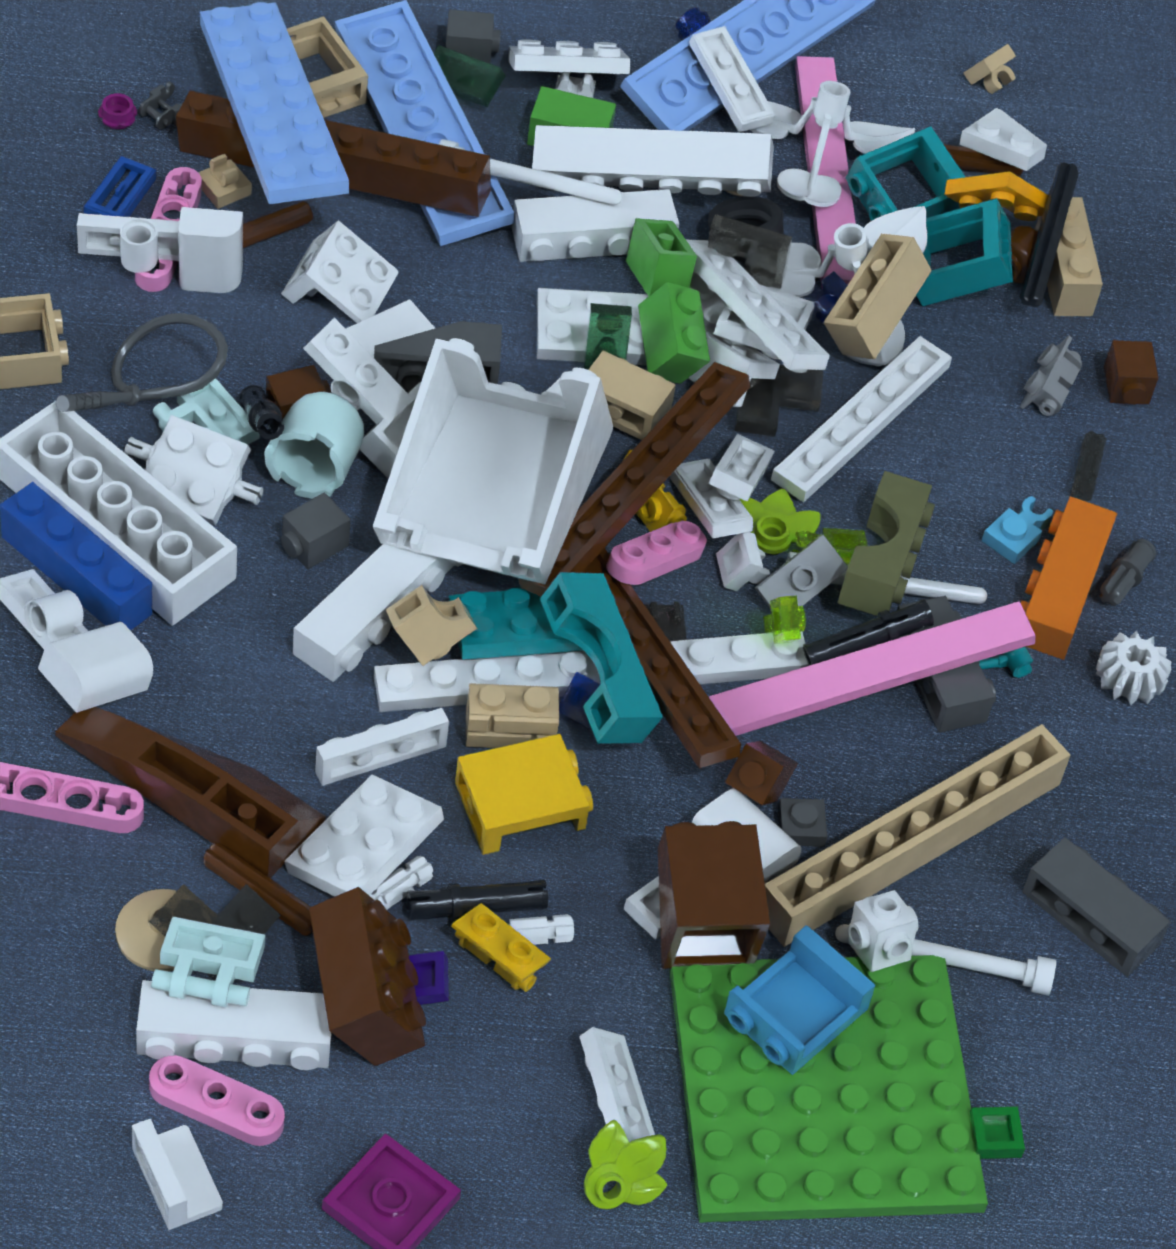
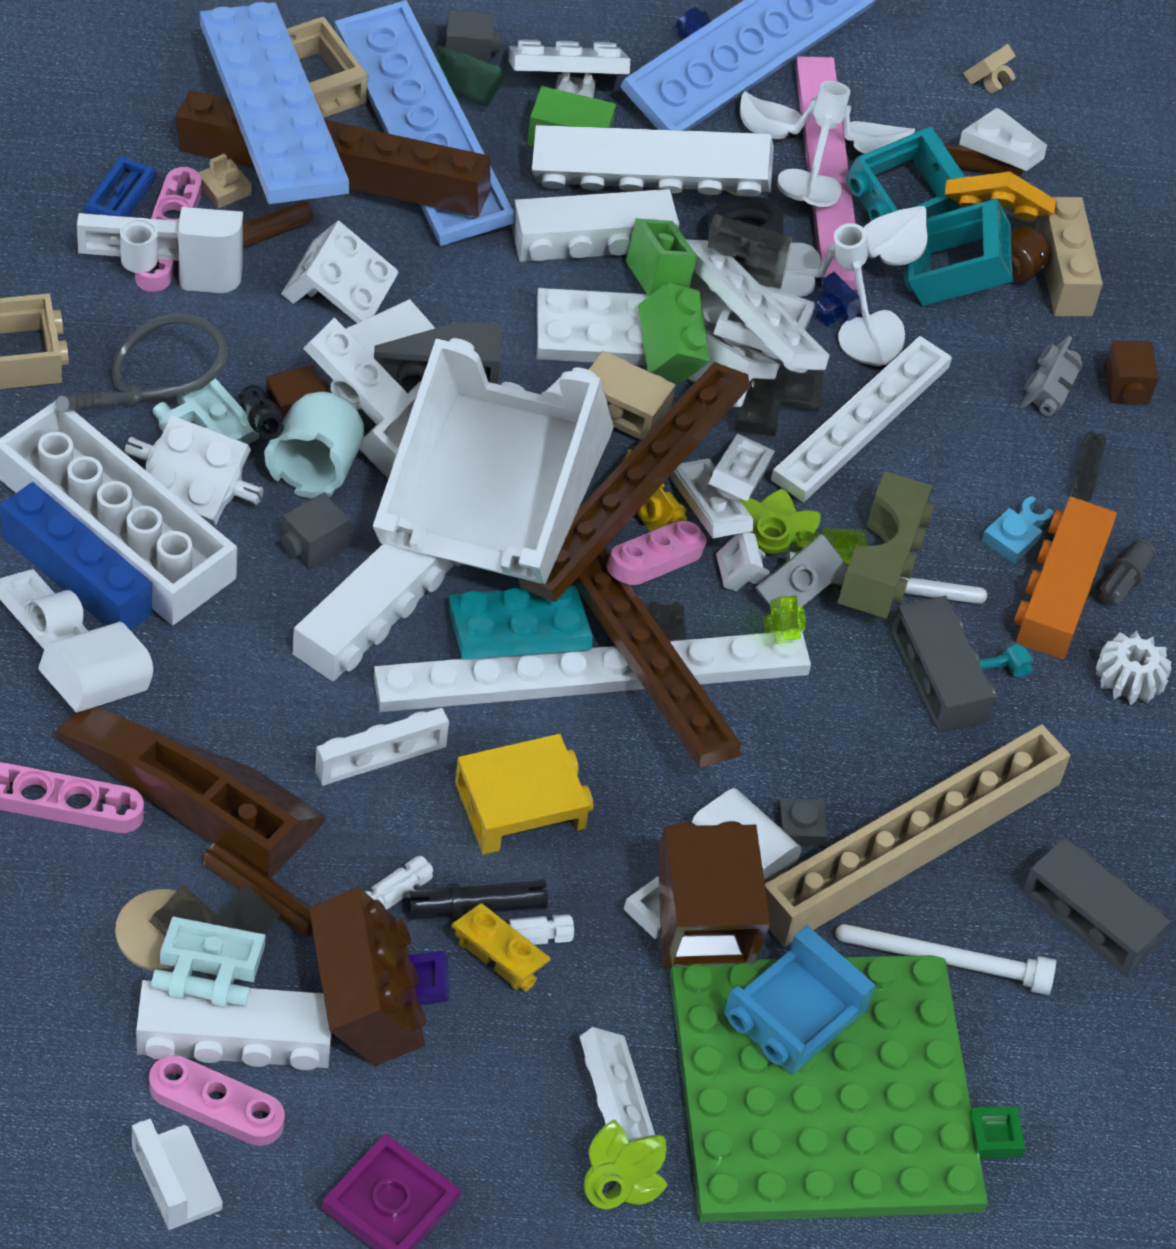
magenta plate [98,93,137,130] -> none
dark grey piece [138,81,183,130] -> none
white plate [285,775,444,896] -> none
tan brick [386,585,477,666] -> none
white piece [439,139,622,205] -> none
tan brick [466,683,559,748] -> none
teal arch [540,572,663,743] -> none
clear blue tile [559,671,600,730] -> none
clear green plate [583,303,632,370] -> none
white tile [689,26,776,133] -> none
bright pink tile [709,601,1035,736] -> none
reddish brown brick [725,741,798,805] -> none
black pin [803,599,934,666] -> none
tan brick [824,233,932,360] -> none
white brick [848,890,918,972] -> none
black axle [1020,162,1079,307] -> none

